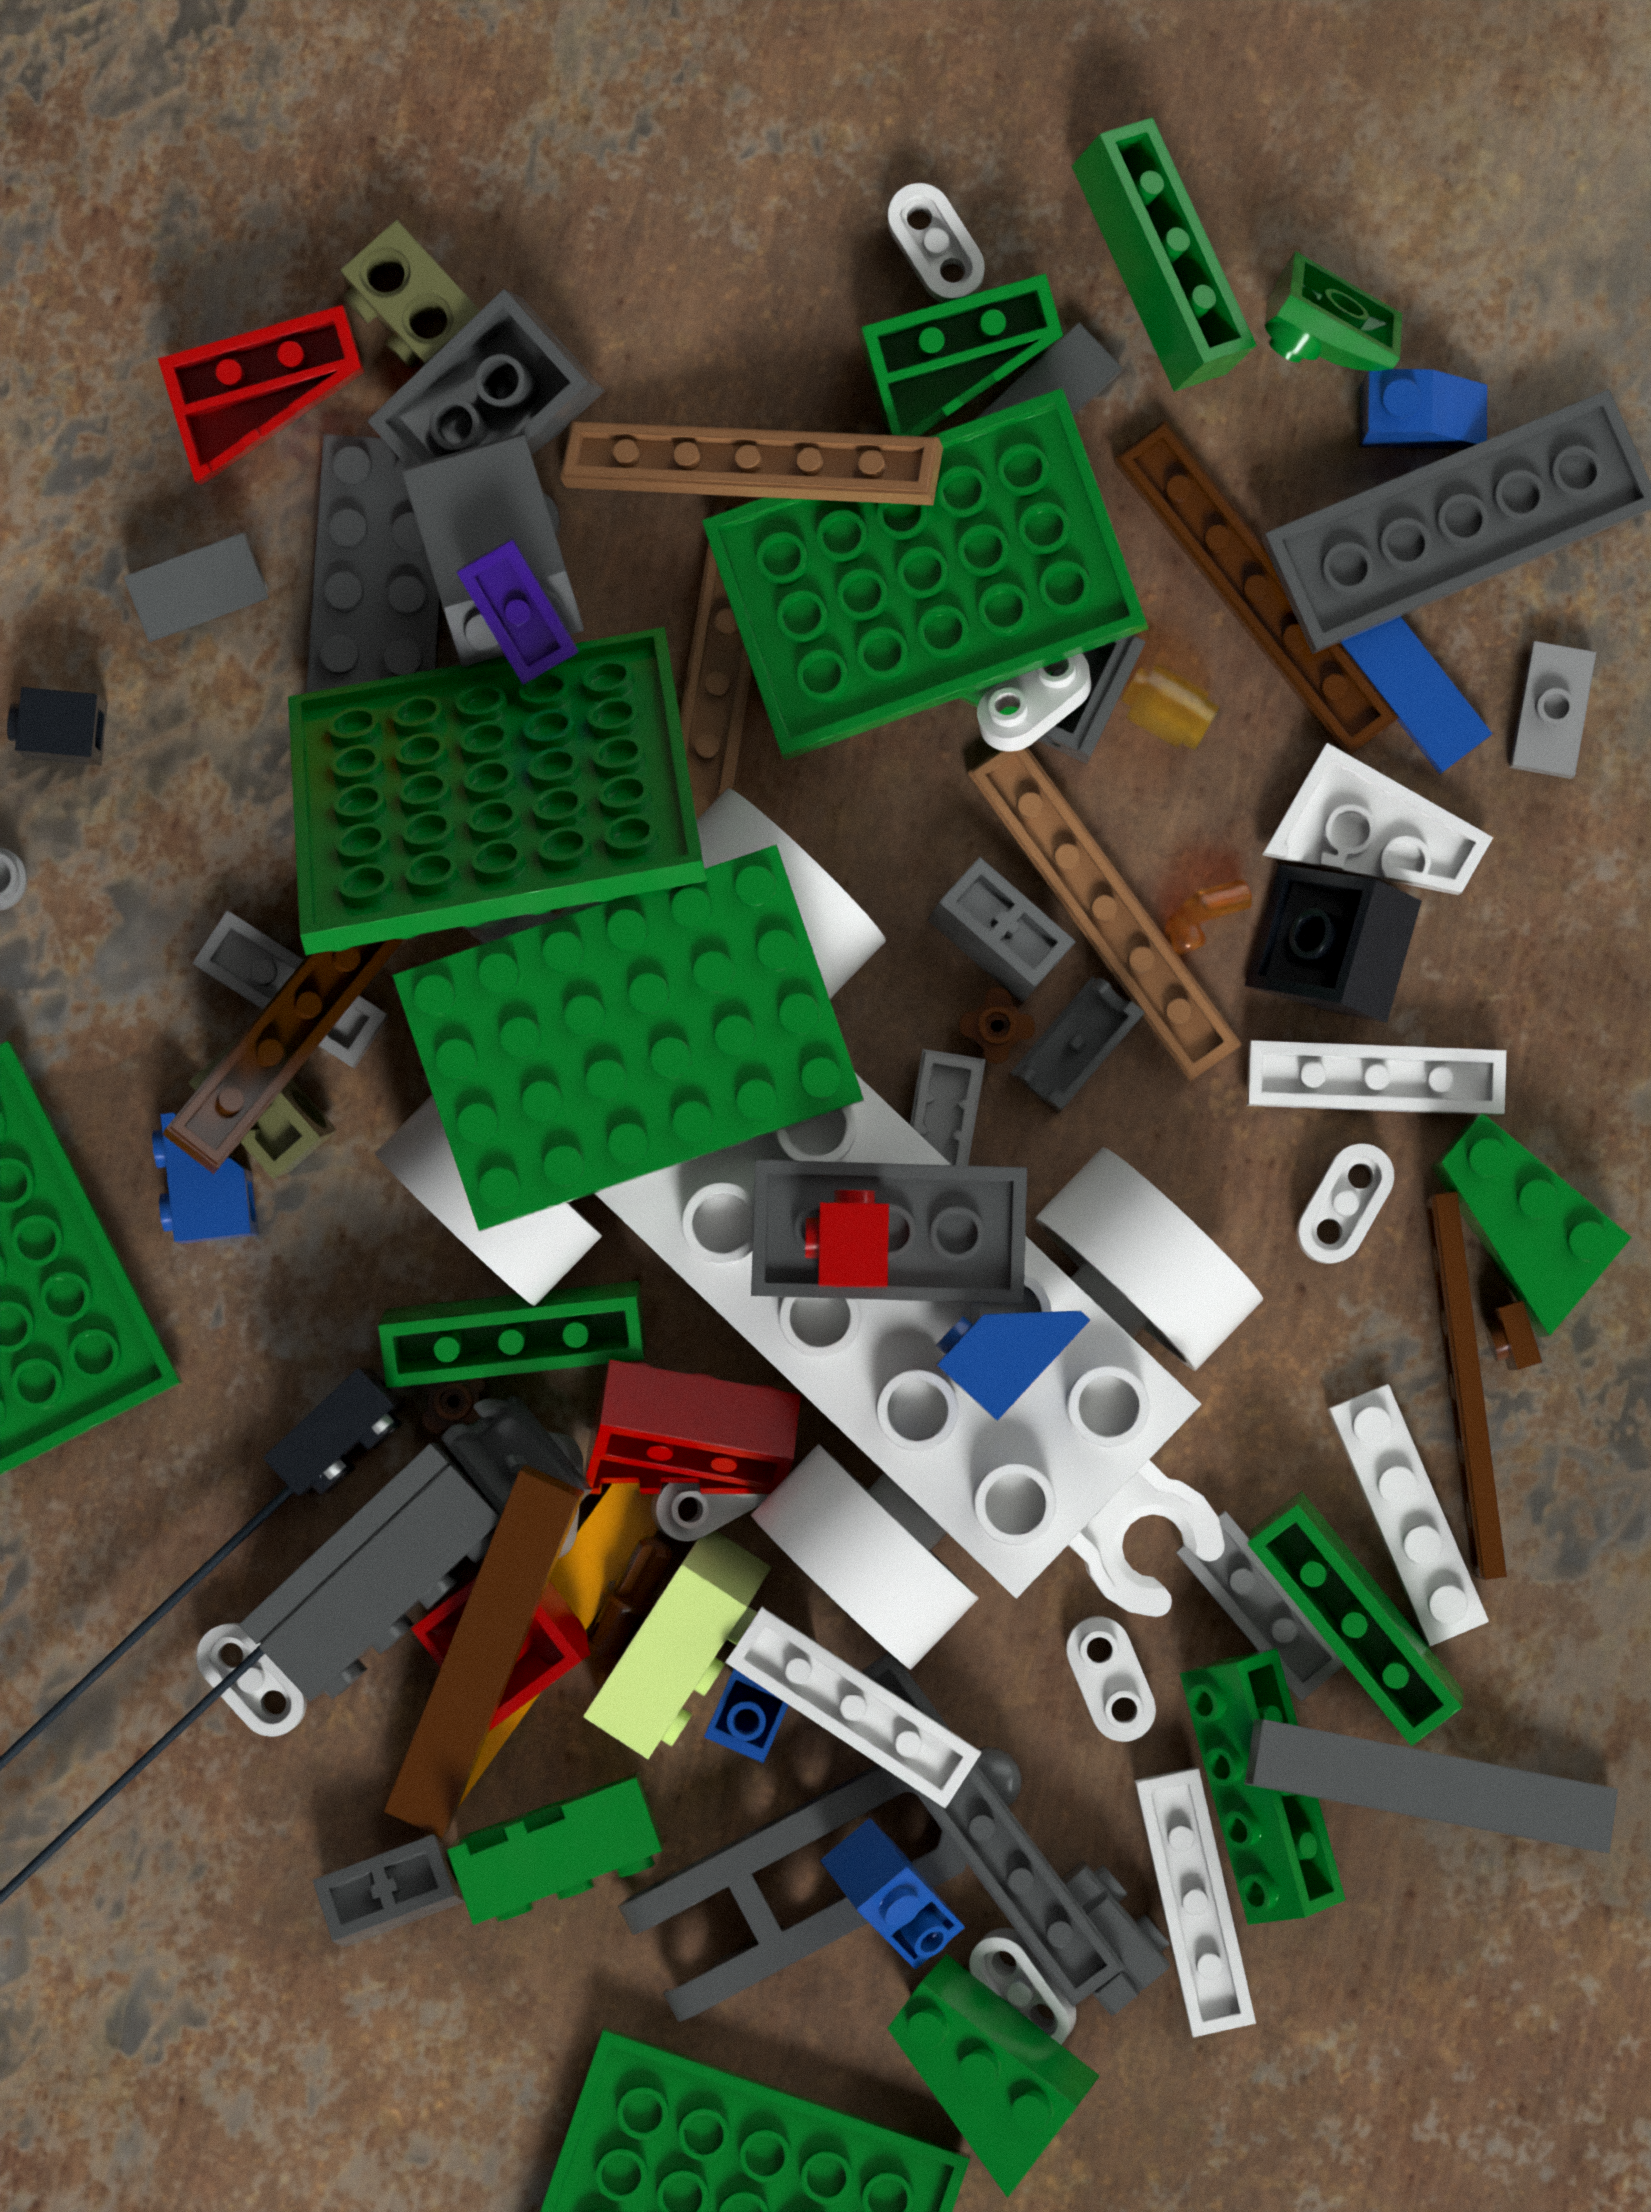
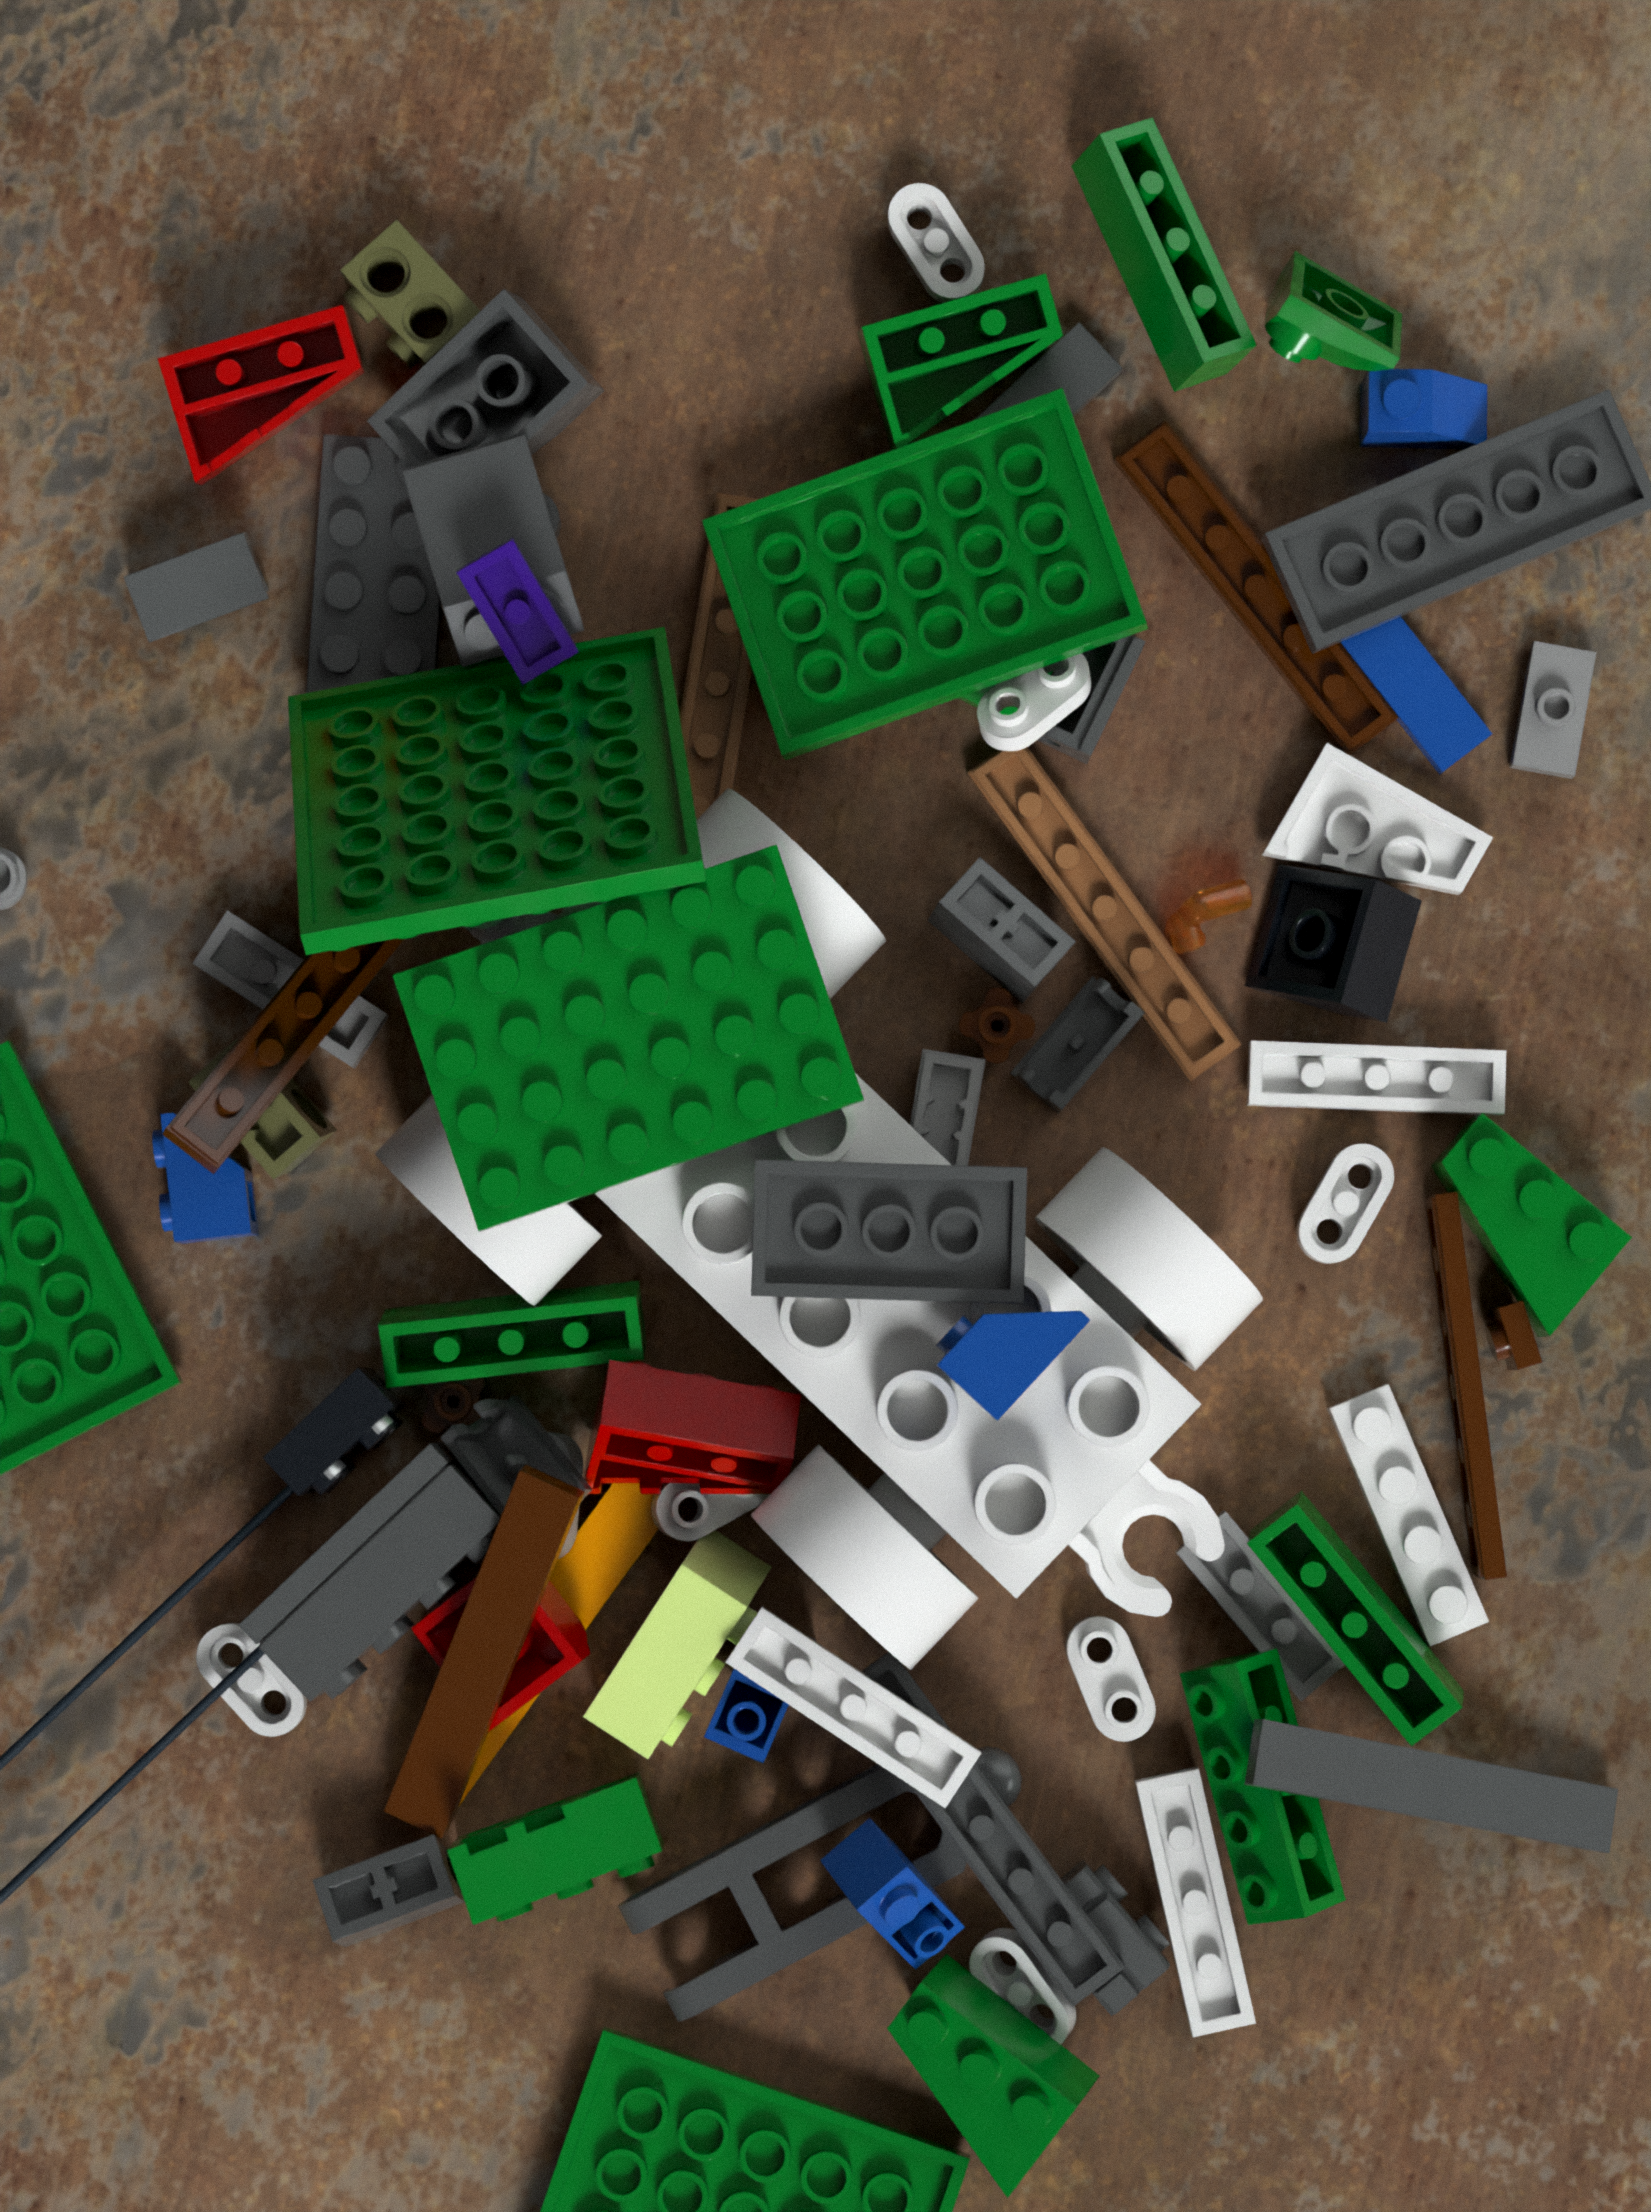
black brick [7,687,108,766] -> none
medium nougat tile [560,421,943,505] -> none
reddish brown axle [587,1536,672,1660] -> none
red brick [805,1190,889,1288] -> none
clear yellow brick [1121,663,1220,751] -> none

